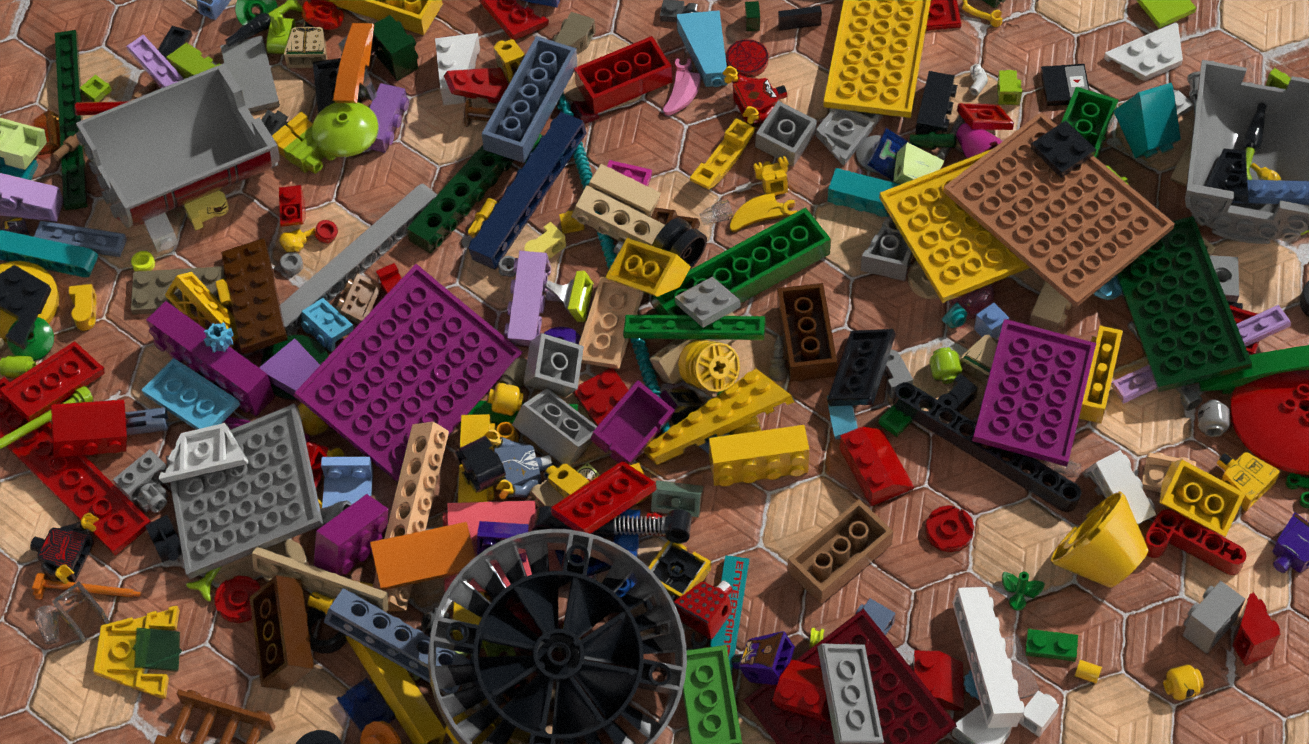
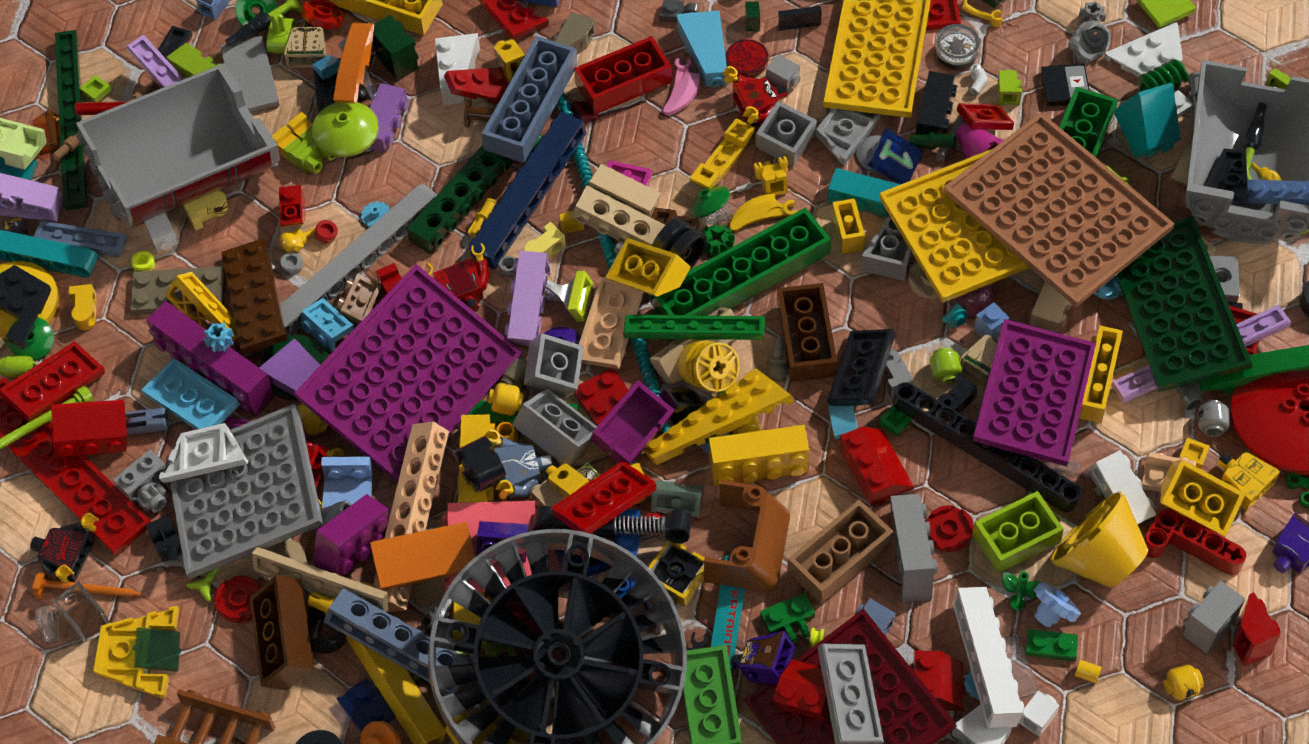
yellow tile [215,279,232,308] -> none
dark grey bracket [261,110,288,136] -> none
red torso [674,581,733,640] -> none
light grey plate [675,277,741,328] -> none
yellowish green torso [893,142,944,184] -> none
black plate [1031,120,1096,178] -> none
none -> dark azure slope [312,55,340,80]
none -> medium azure piece [361,201,390,227]
none -> torso [426,243,490,312]
none -> green dish [689,186,730,218]
none -> green gear [702,223,735,256]
none -> dark orange windscreen [704,480,790,592]
none -> green hinge [760,593,815,643]
none -> light grey brick [766,54,801,93]
none -> yellow brick [832,198,865,254]
none -> light grey wedge [890,494,938,602]
none -> clear piece [935,24,980,69]
none -> lime brick [972,491,1064,574]
none -> light blue plant [1034,582,1081,628]
none -> light grey hair [1068,21,1111,64]
none -> light grey gear [1079,2,1106,24]
none -> green piece [1138,59,1189,92]
none -> yellow plate [1180,438,1210,469]

